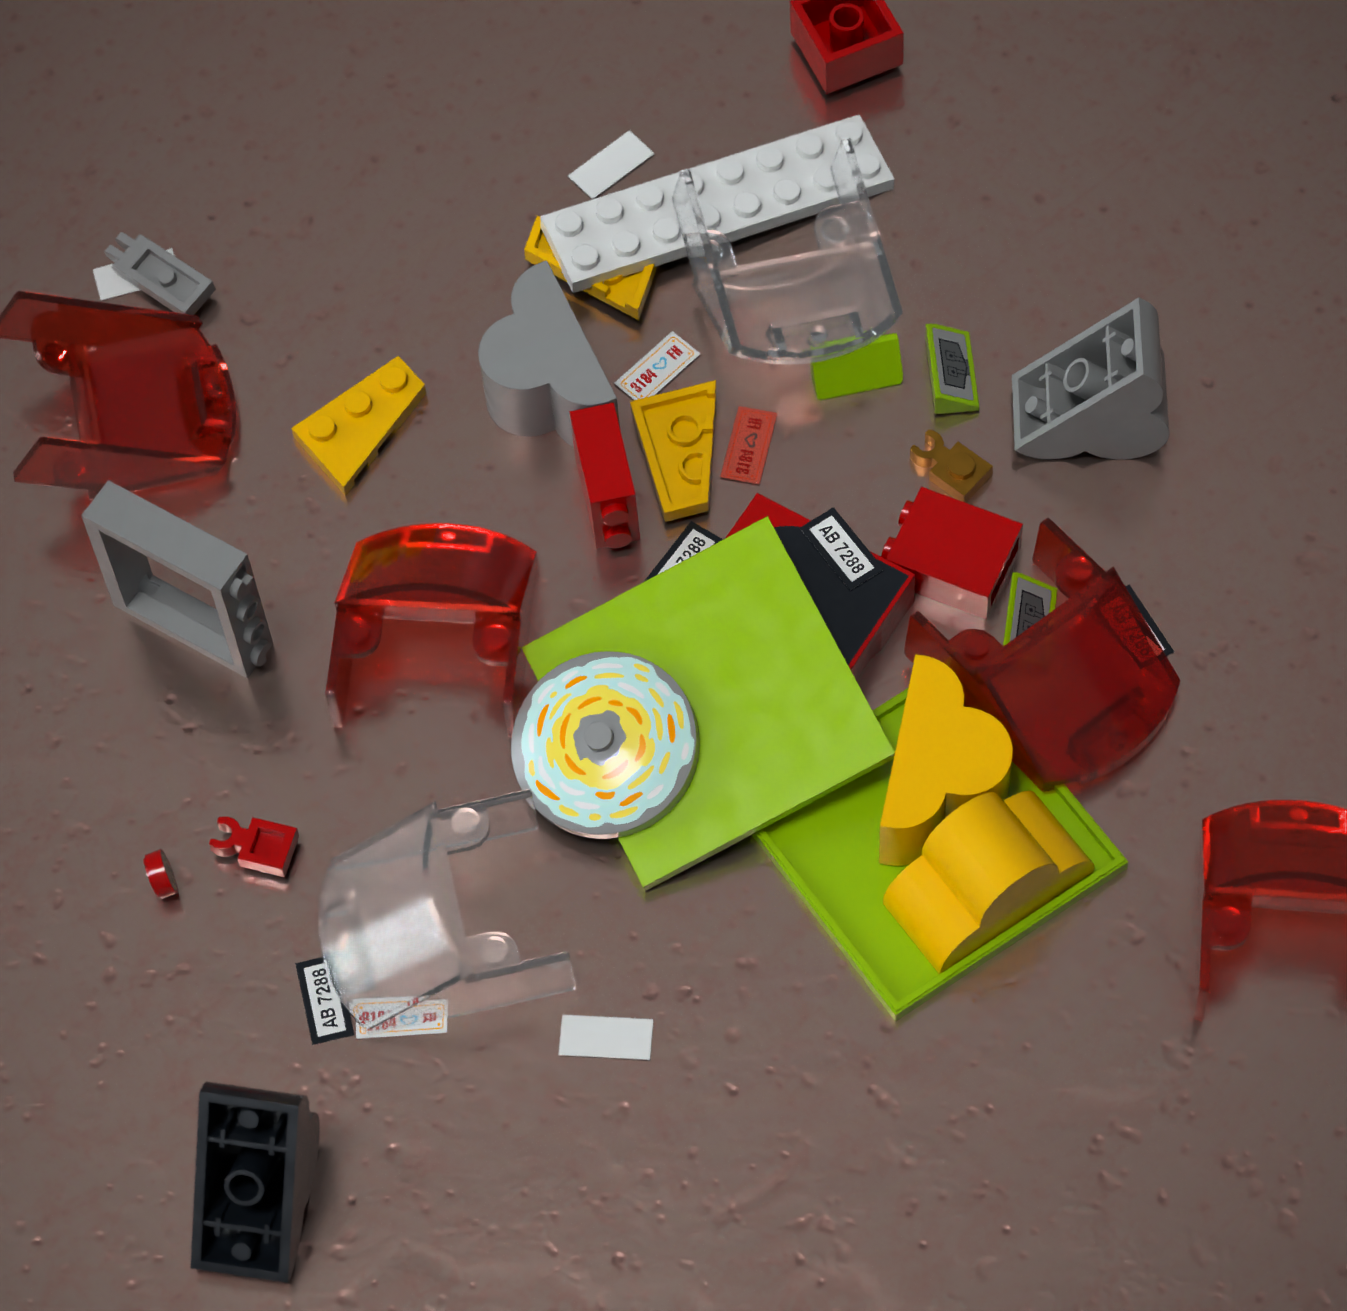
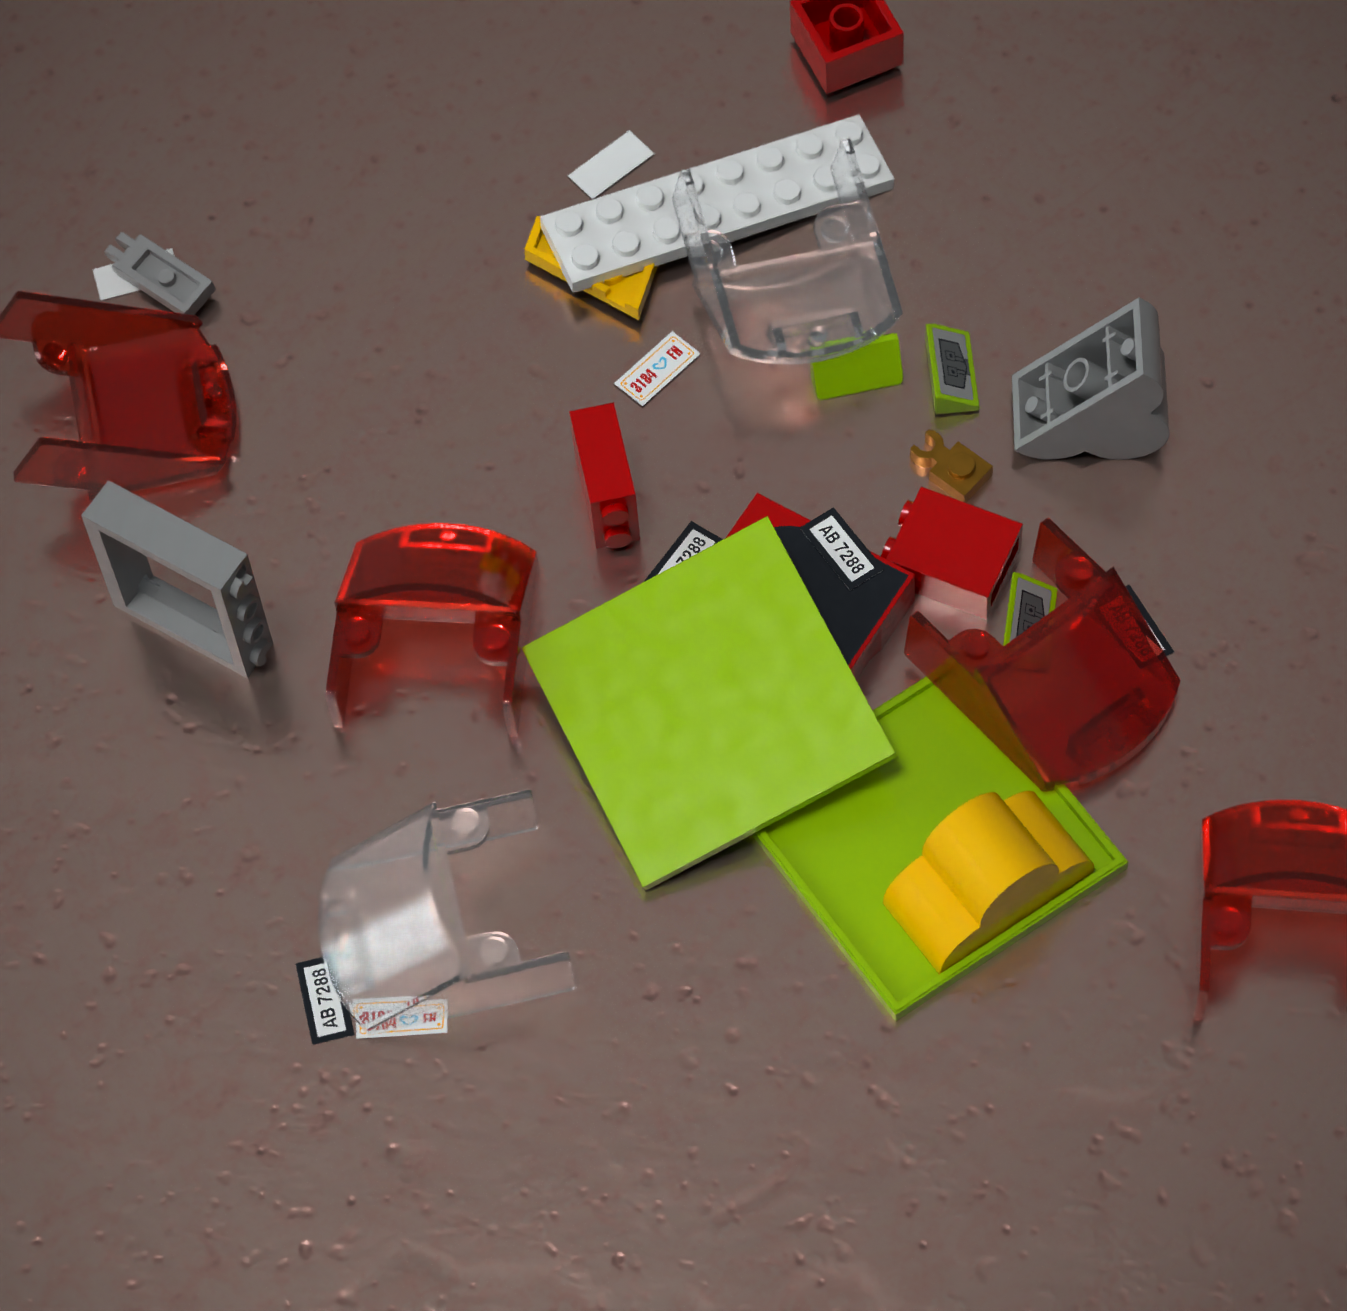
red tile [143,849,178,899] -> none
black brick [190,1081,320,1283] -> none
red plate [209,816,299,877] -> none
yellow wing [291,356,426,496] -> none
light grey brick [478,260,620,447] -> none
dish [511,651,700,839] -> none
white sticker [558,1015,653,1060] -> none
yellow wing [630,380,717,522] -> none
clear red sticker [720,406,778,484] -> none
yellow brick [879,654,1013,866] -> none

